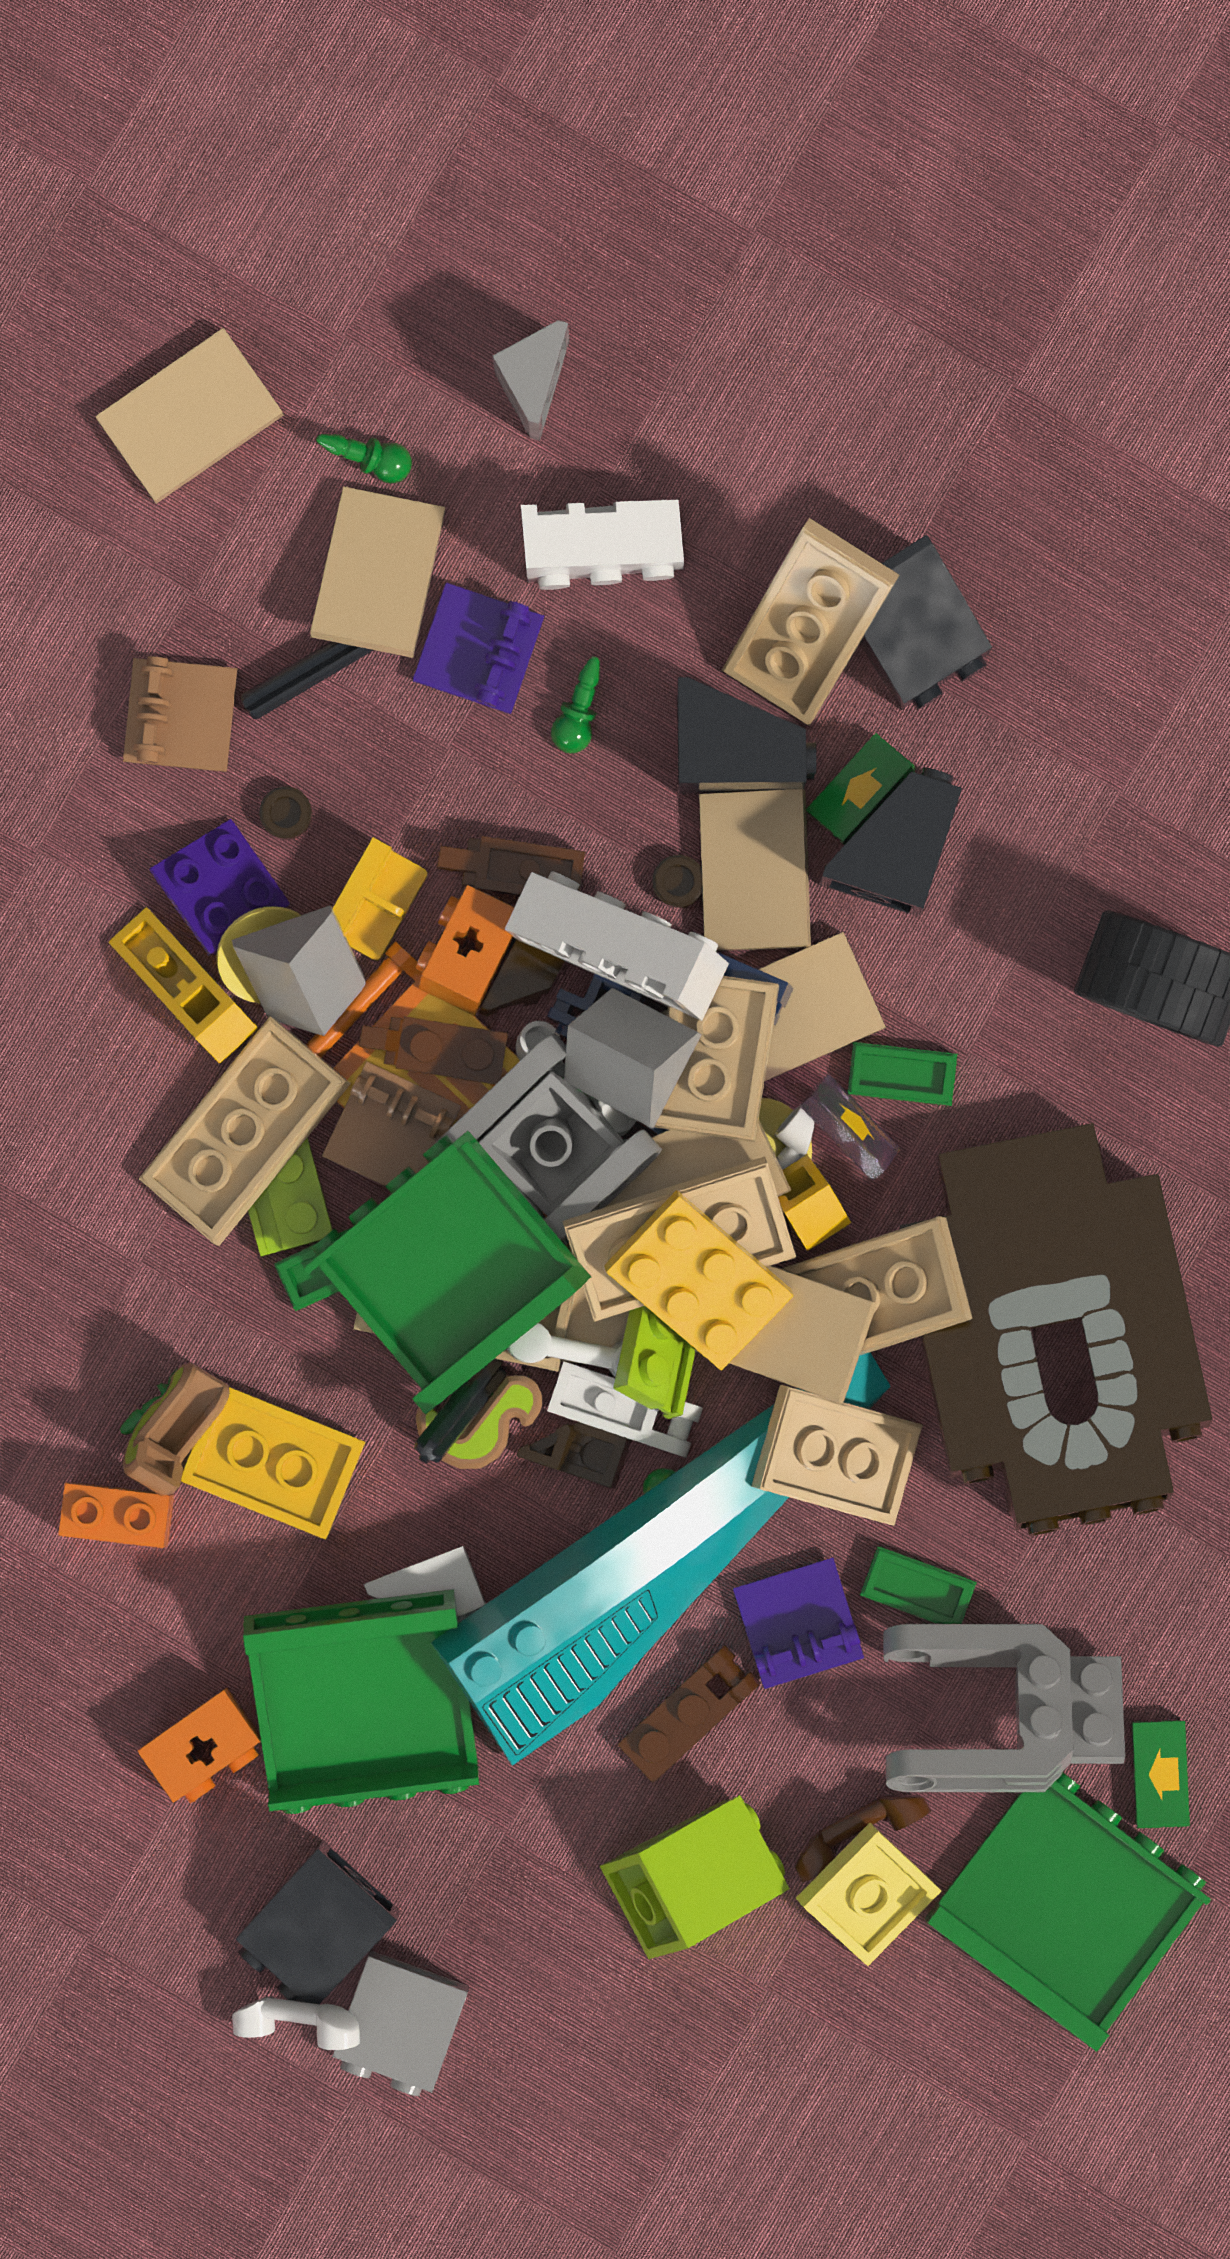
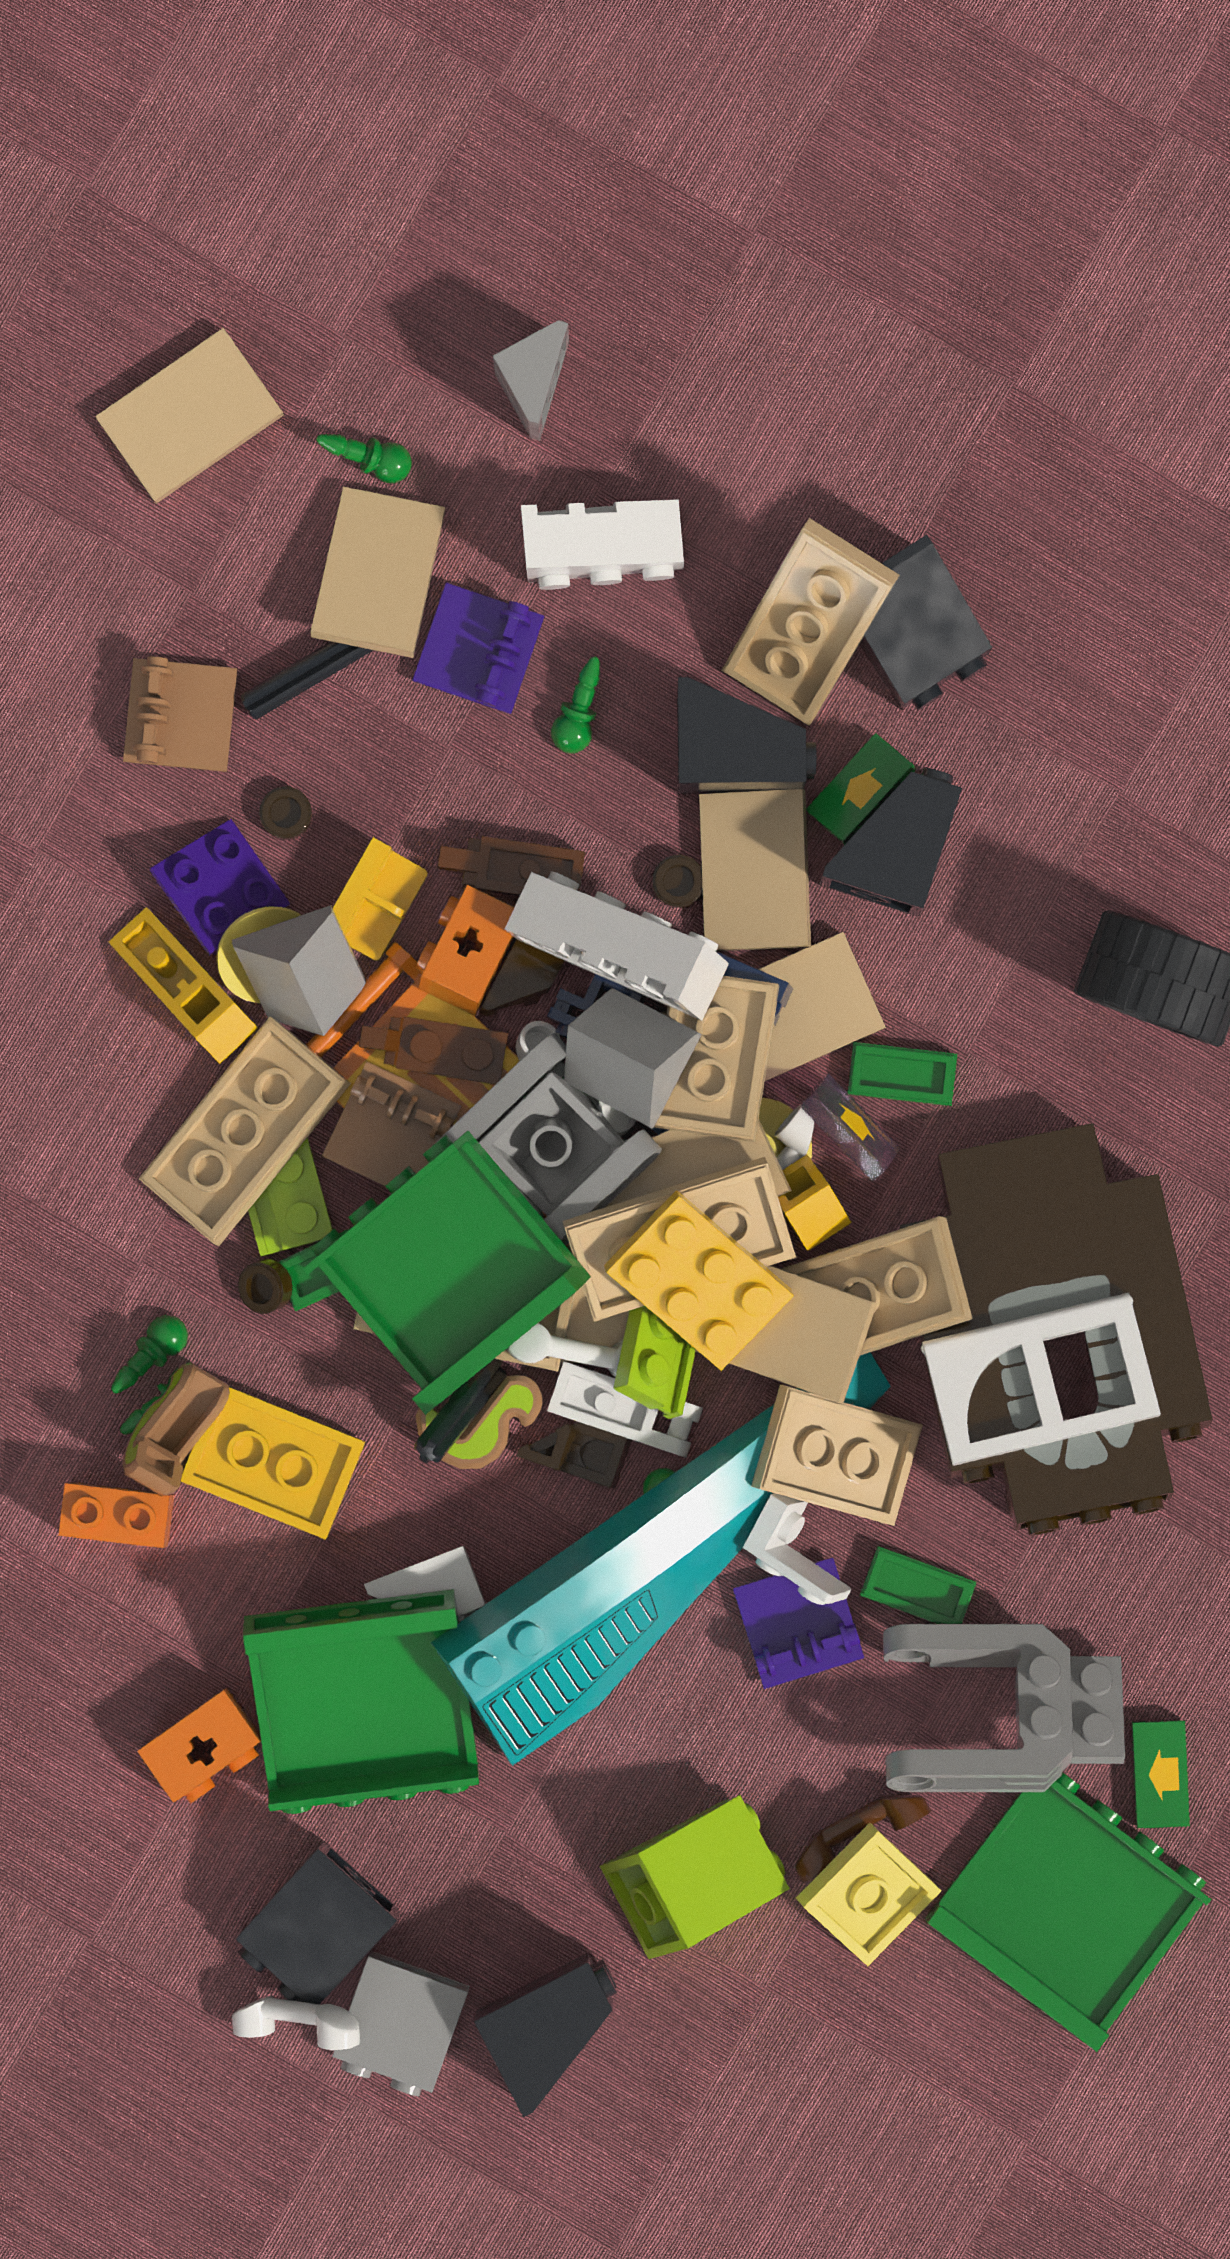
reddish brown plate [617,1644,760,1783] -> none
none -> green bar [111,1315,188,1394]
none -> dark brown tile [238,1259,293,1314]
none -> black slope [474,1952,617,2117]
none -> white bracket [743,1493,851,1605]
none -> white window [921,1292,1161,1466]

